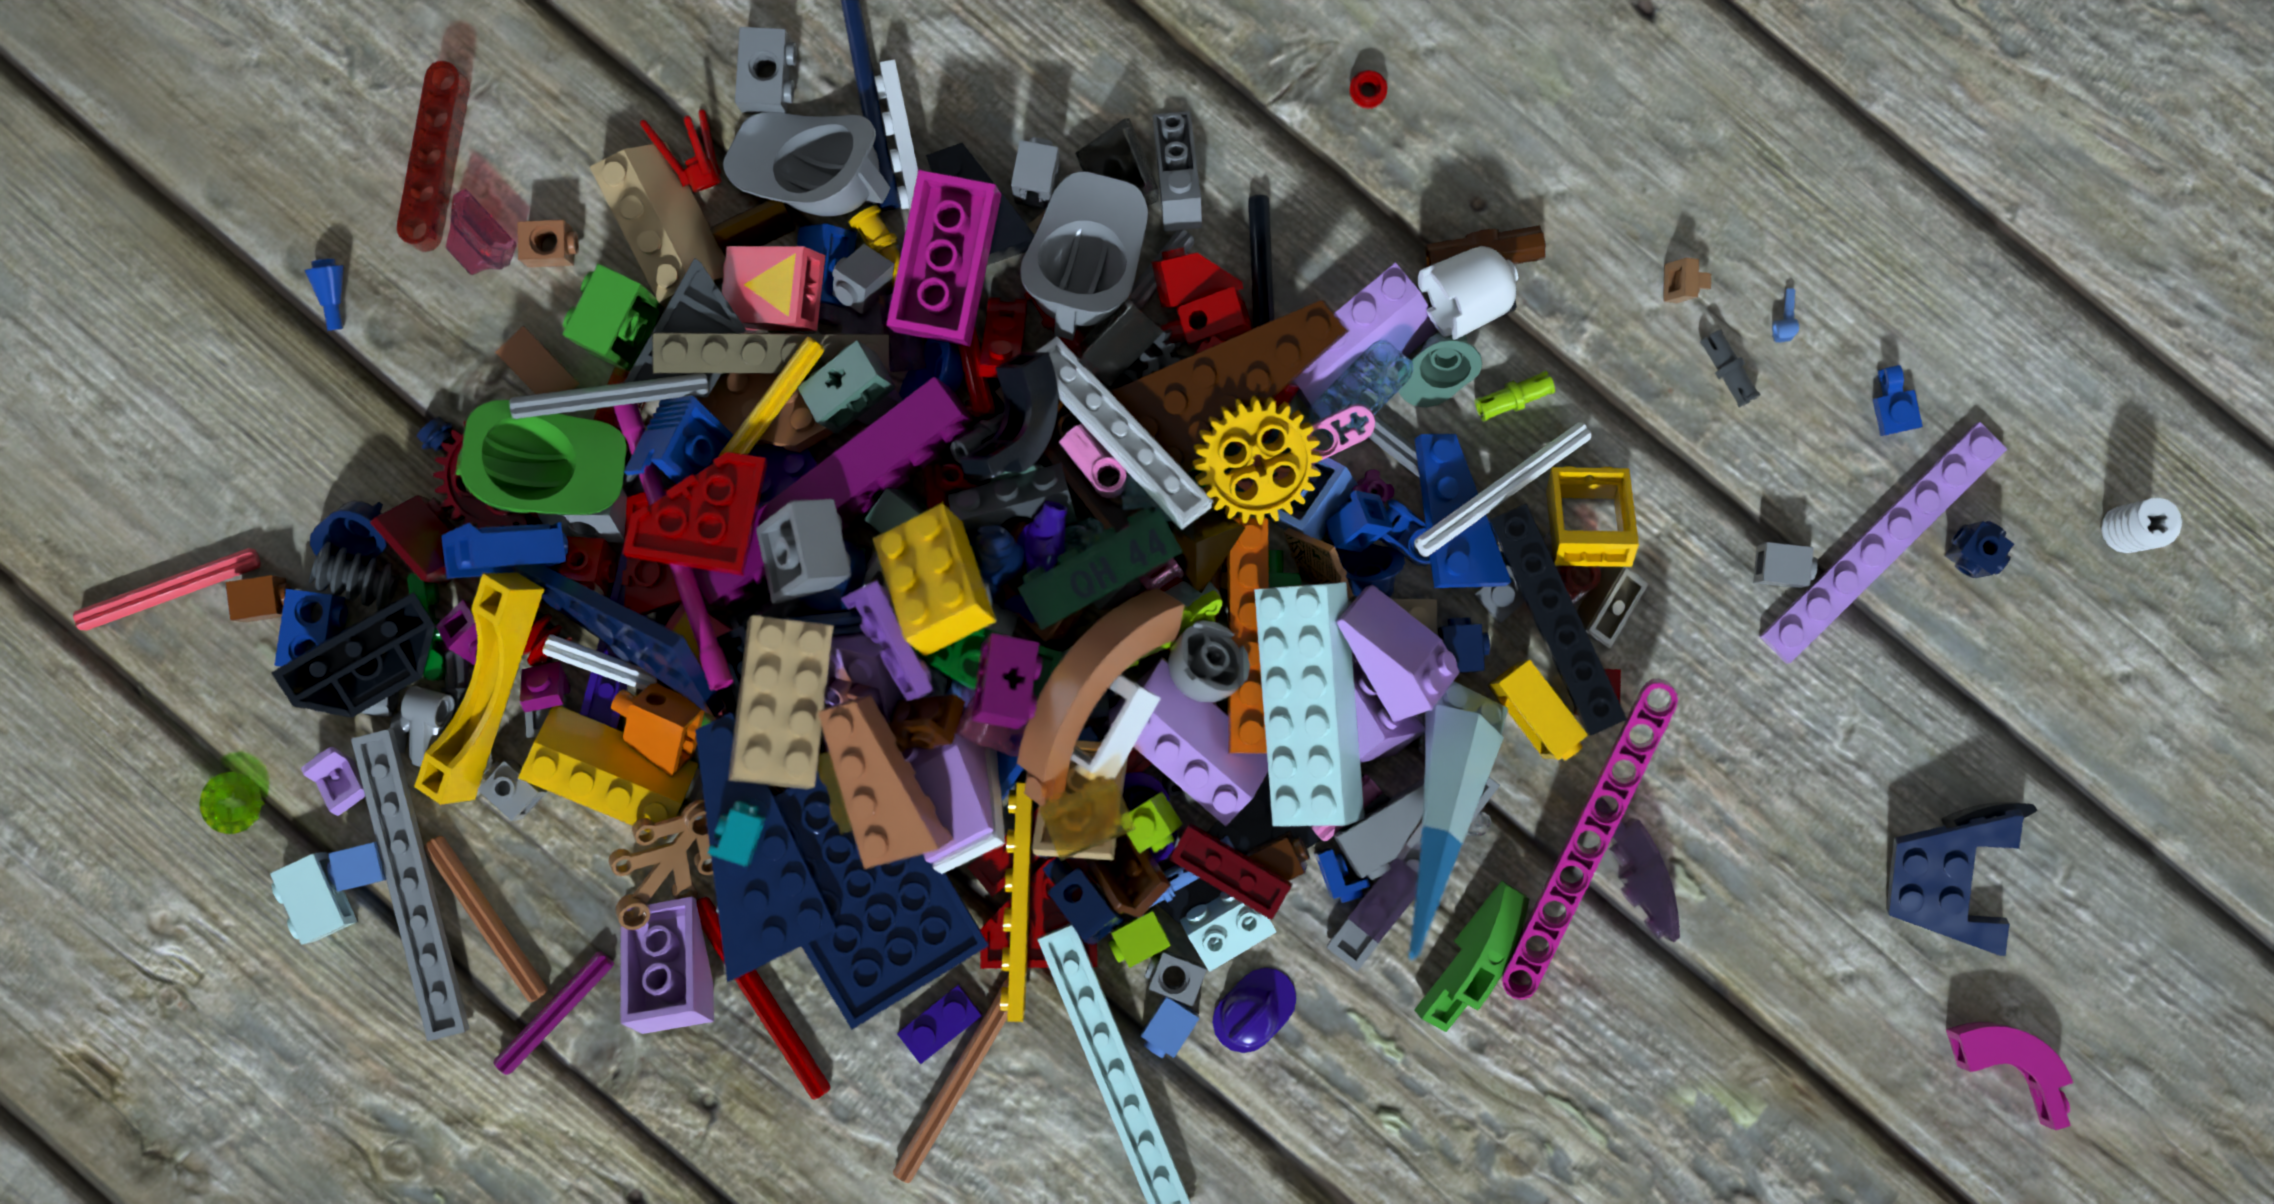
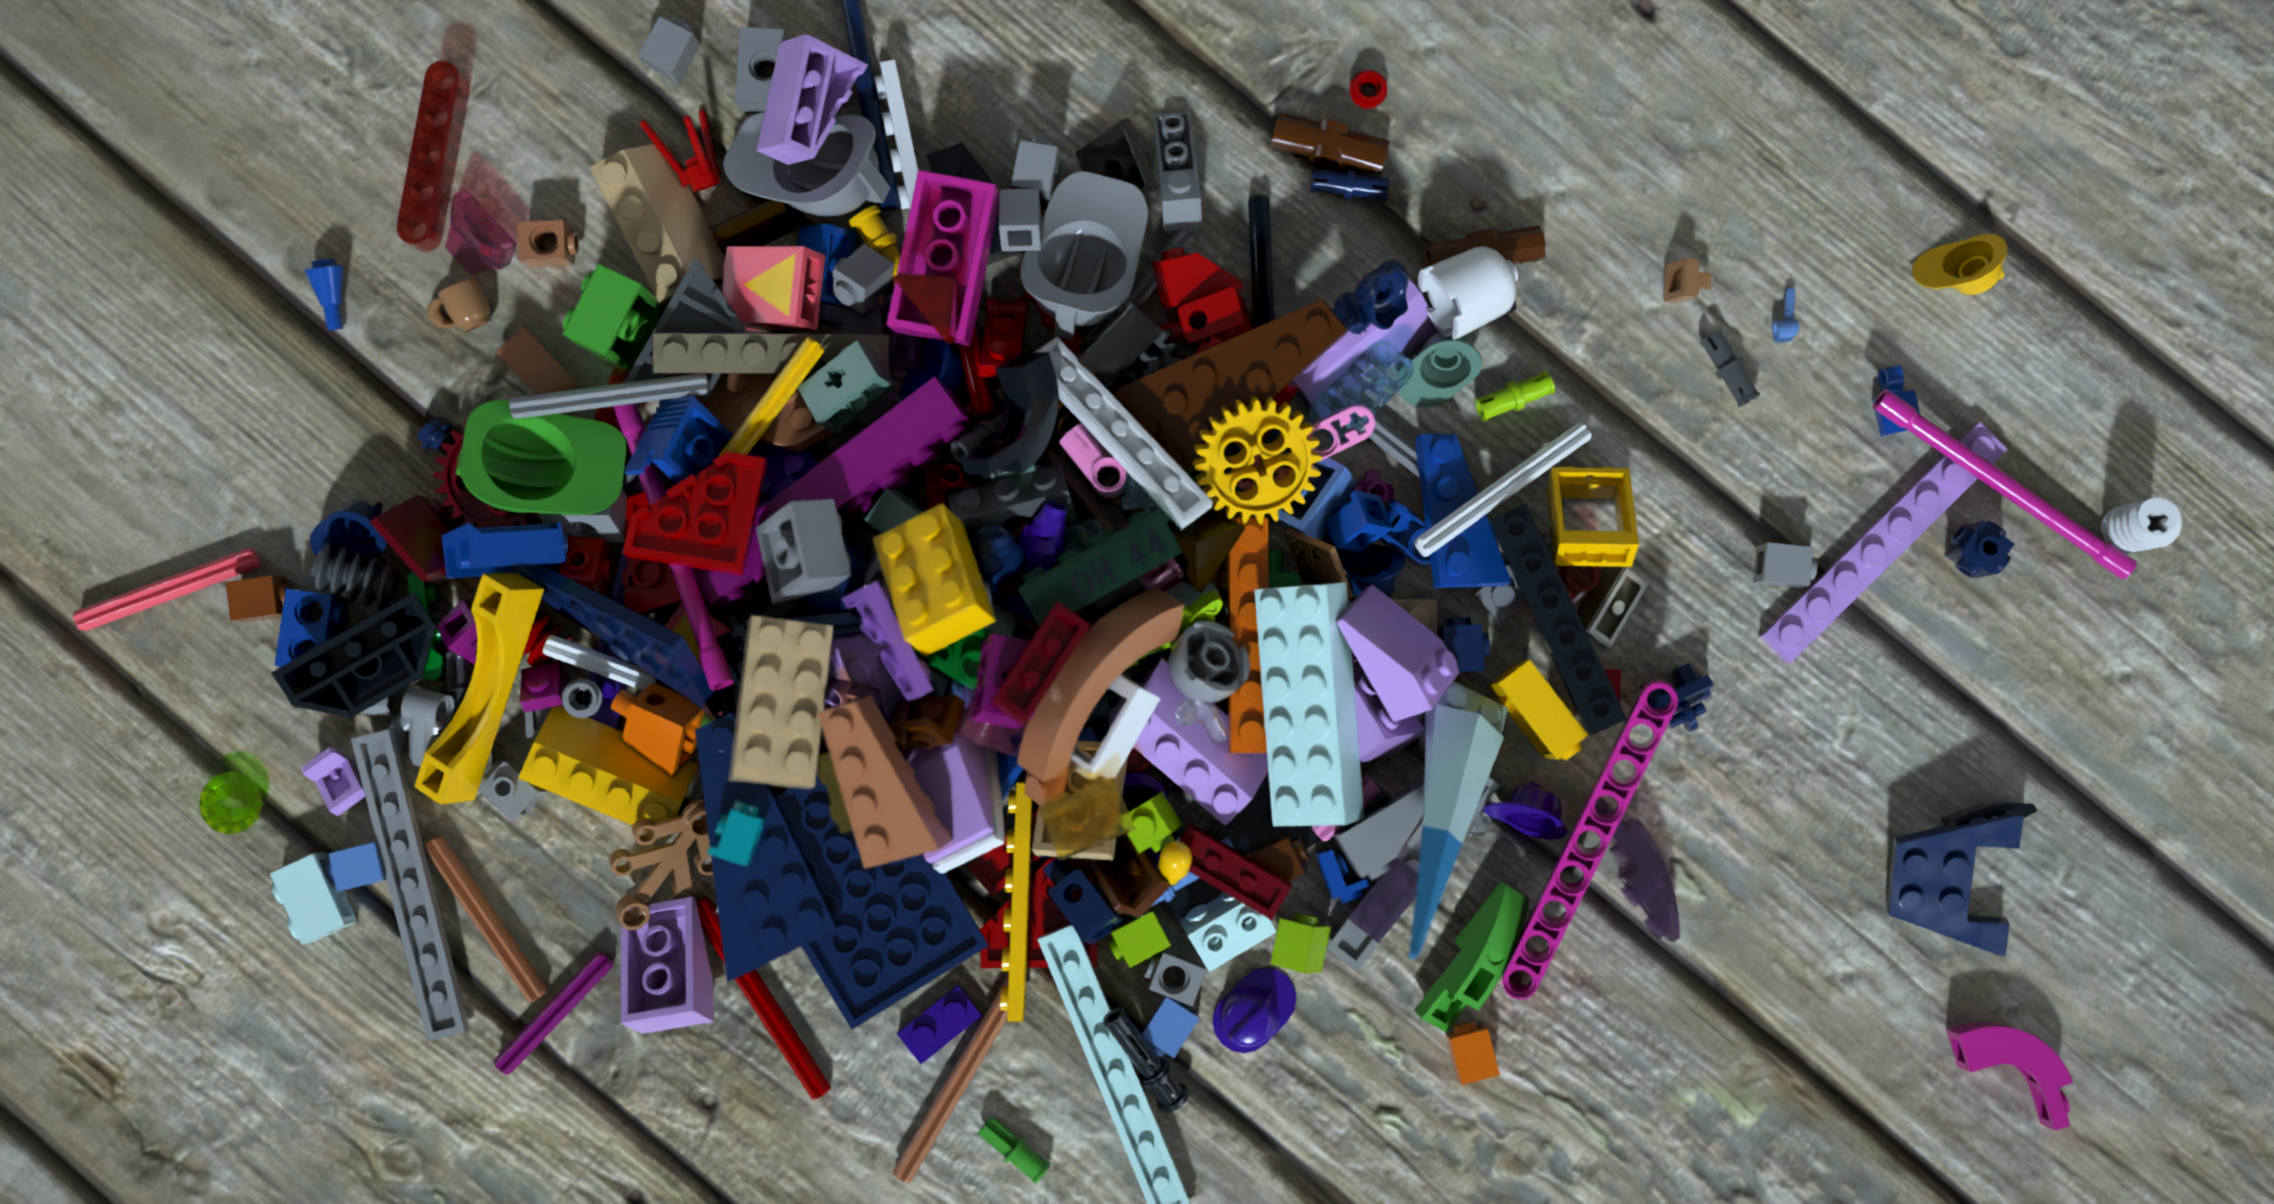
none -> medium nougat piece [427,277,492,333]
none -> light grey cone [562,679,602,718]
none -> light grey brick [638,16,700,84]
none -> lavender wedge [756,34,868,165]
none -> clear red slope [893,273,961,345]
none -> bright green axle [978,1116,1051,1184]
none -> dark red plate [990,602,1090,726]
none -> light grey brick [999,188,1041,252]
none -> black pin [1103,1007,1190,1113]
none -> yellow cylinder [1158,841,1192,885]
none -> clear arm [1175,698,1230,743]
none -> reddish brown piece [1270,112,1390,175]
none -> lime brick [1270,912,1331,974]
none -> dark blue pin [1310,167,1390,202]
none -> dark blue hair [1333,260,1408,335]
none -> orange brick [1445,1021,1500,1085]
none -> dark purple piece [1483,781,1568,840]
none -> dark blue hips [1639,663,1714,732]
none -> dark pink piece [1872,389,2137,579]
none -> yellow piece [1912,234,2008,295]

